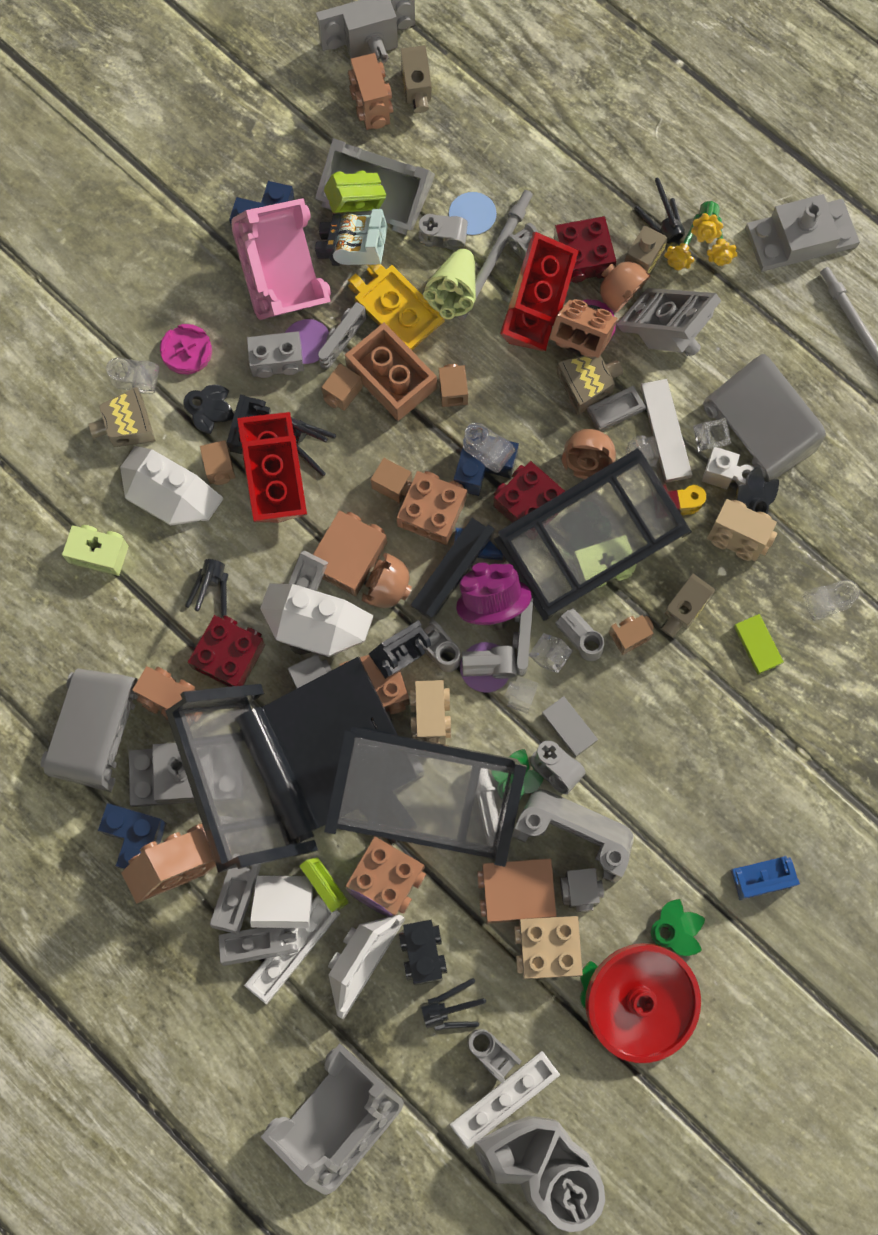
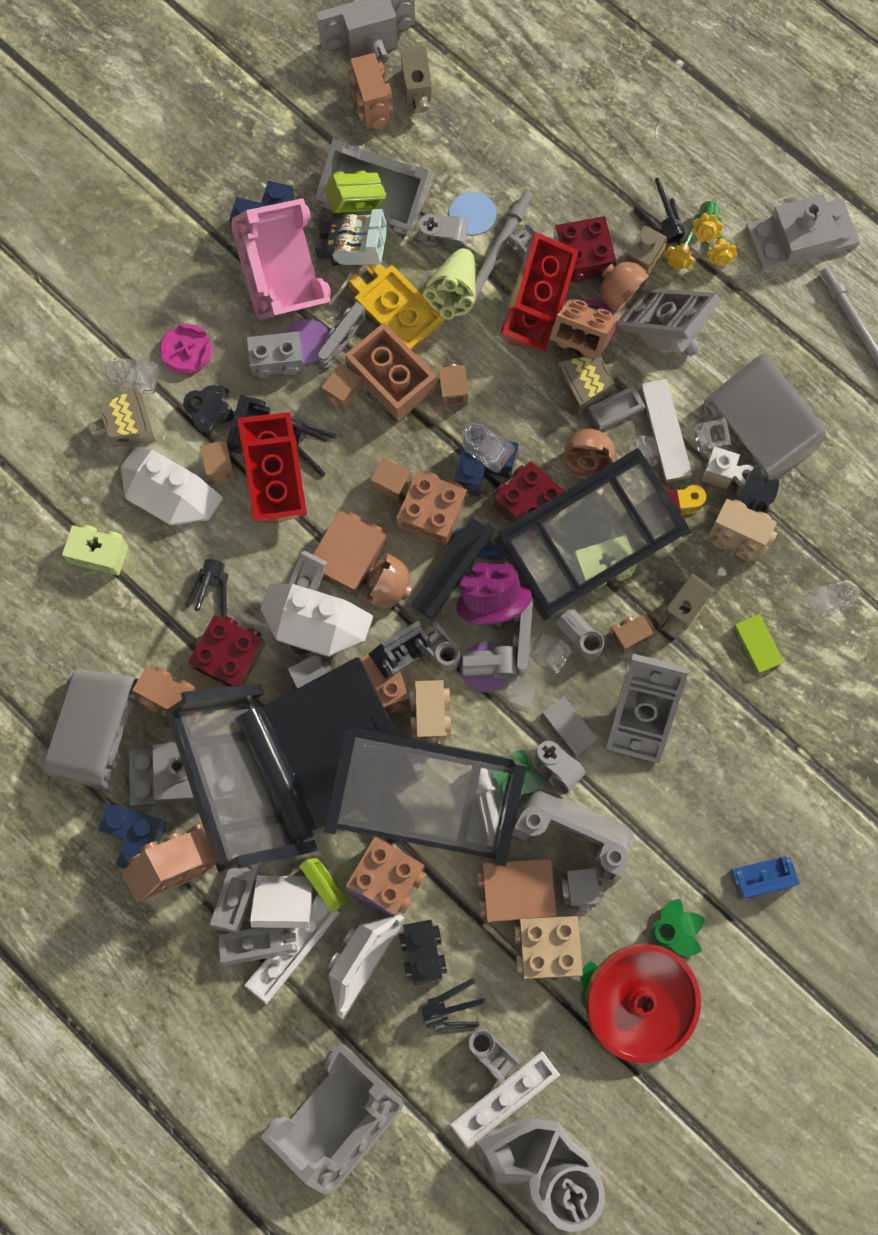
none -> light grey brick [606,654,689,763]

